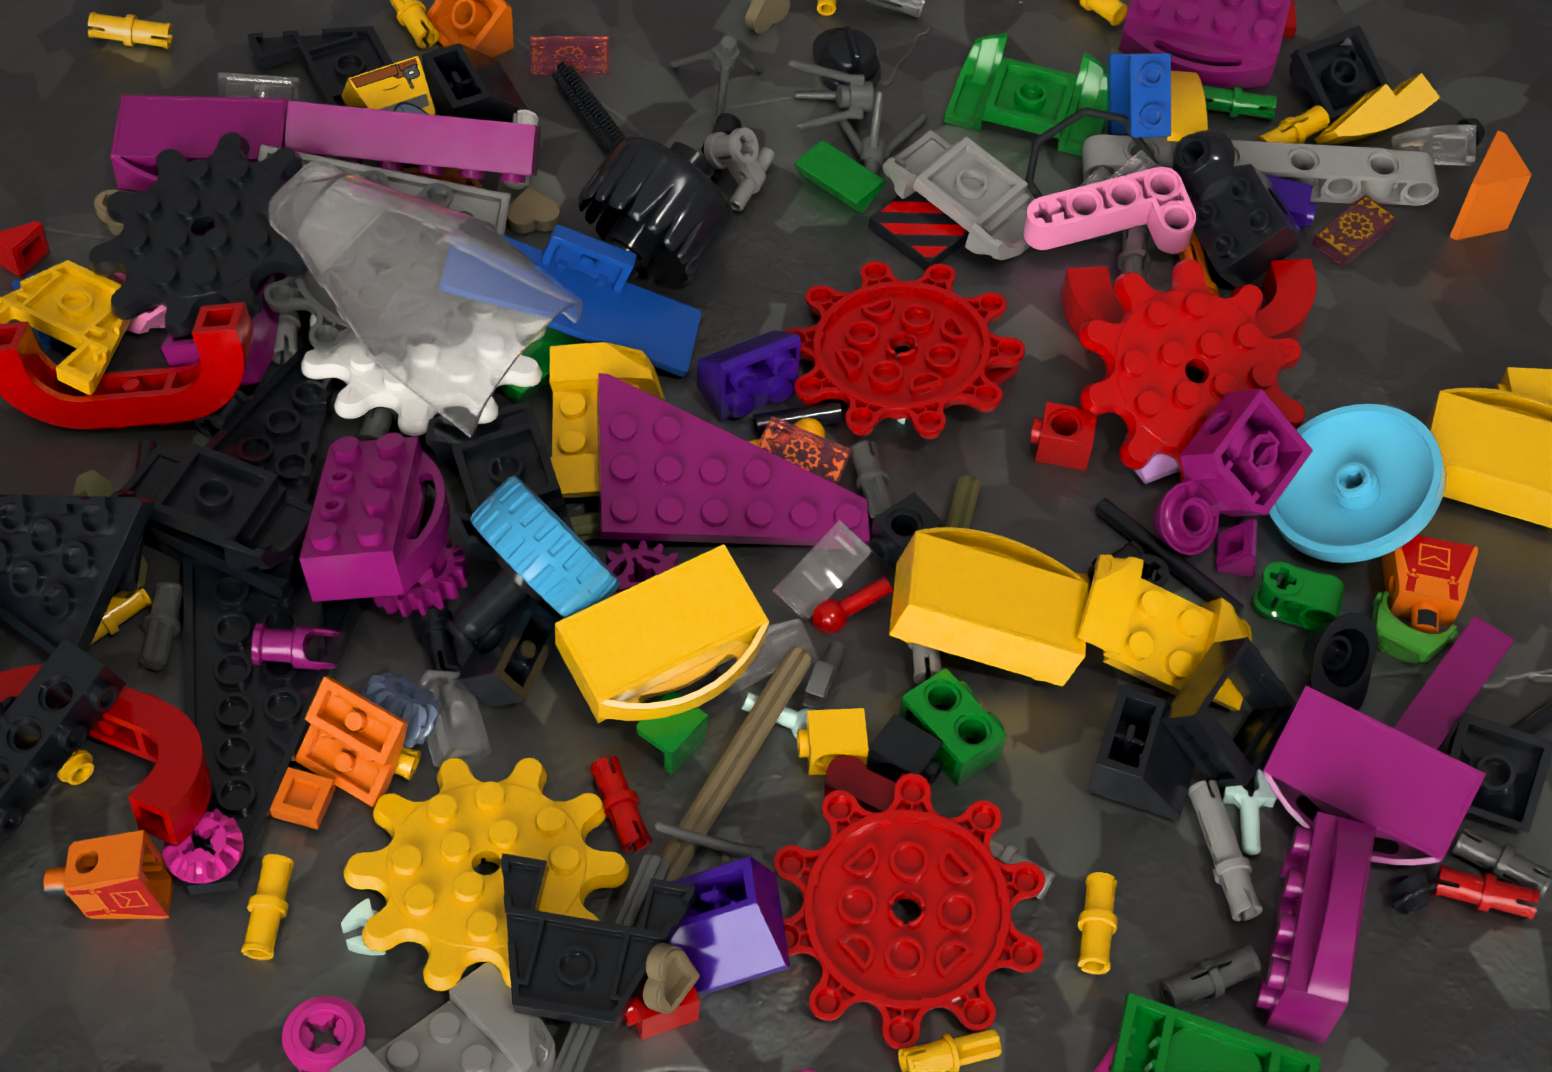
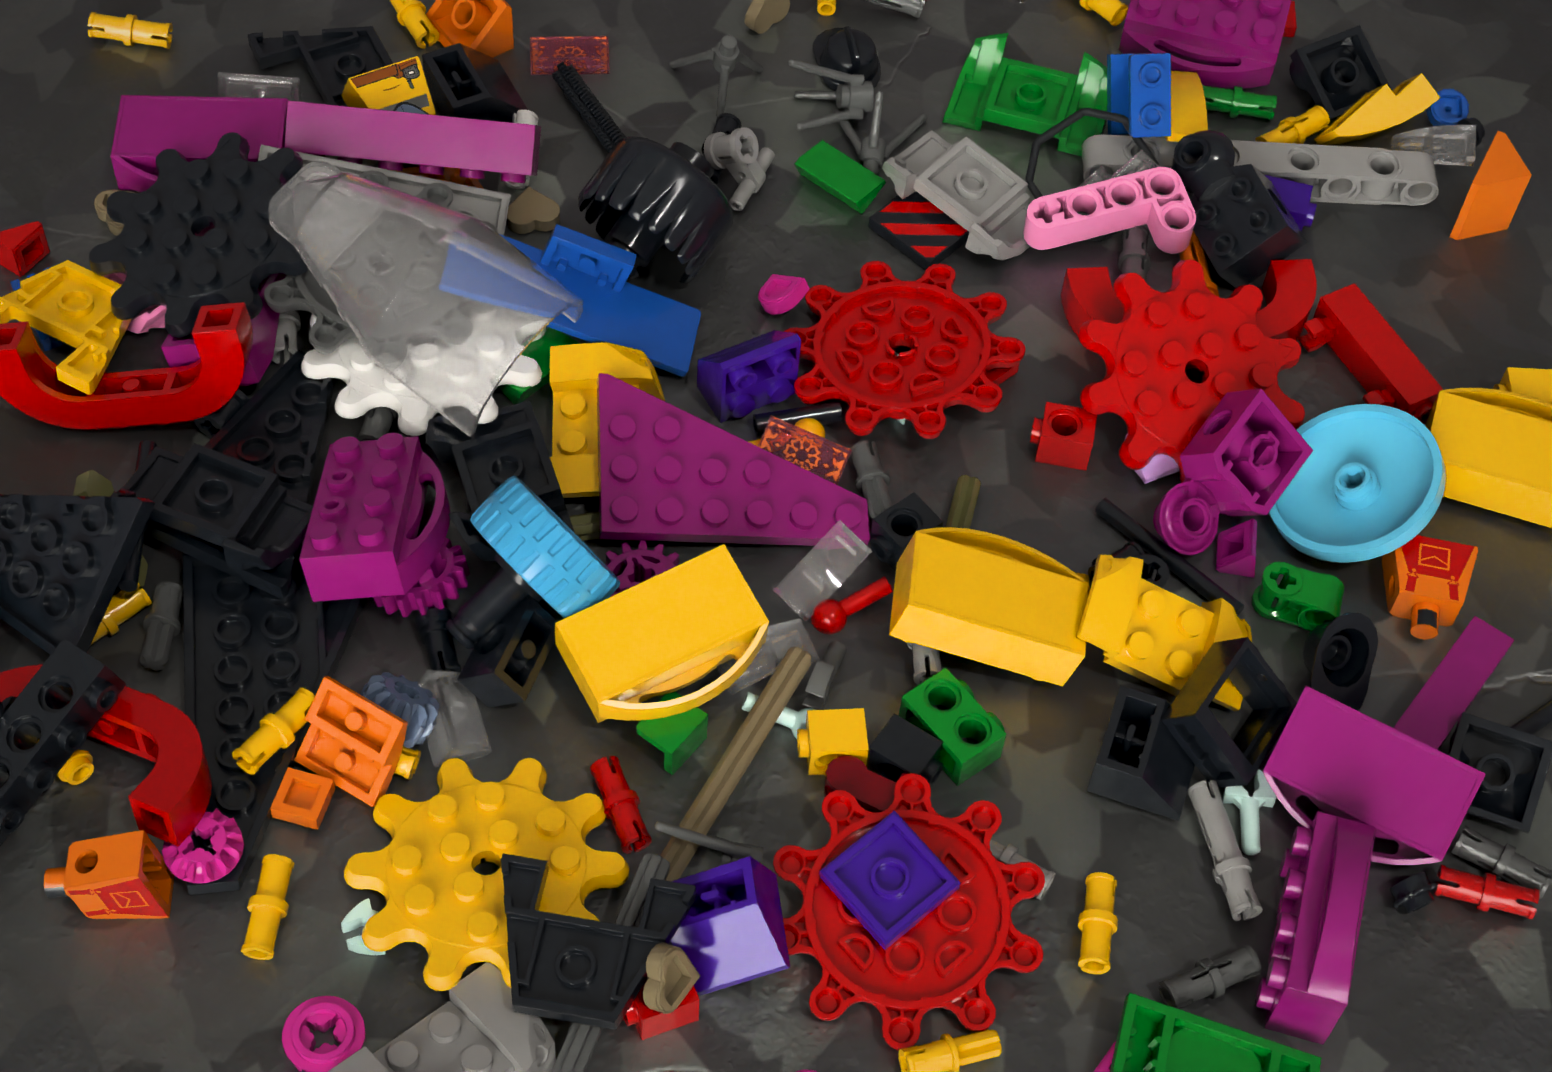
magenta piece [251,623,341,670] -> none
tile [1312,194,1397,267] -> none
bright green helmet [1370,590,1459,663] -> none
none -> yellow pin [232,688,315,775]
none -> dark pink tile [758,274,810,315]
none -> dark purple tile [819,810,961,950]
none -> red brick [1299,283,1444,424]
none -> blue tile [1426,89,1469,130]

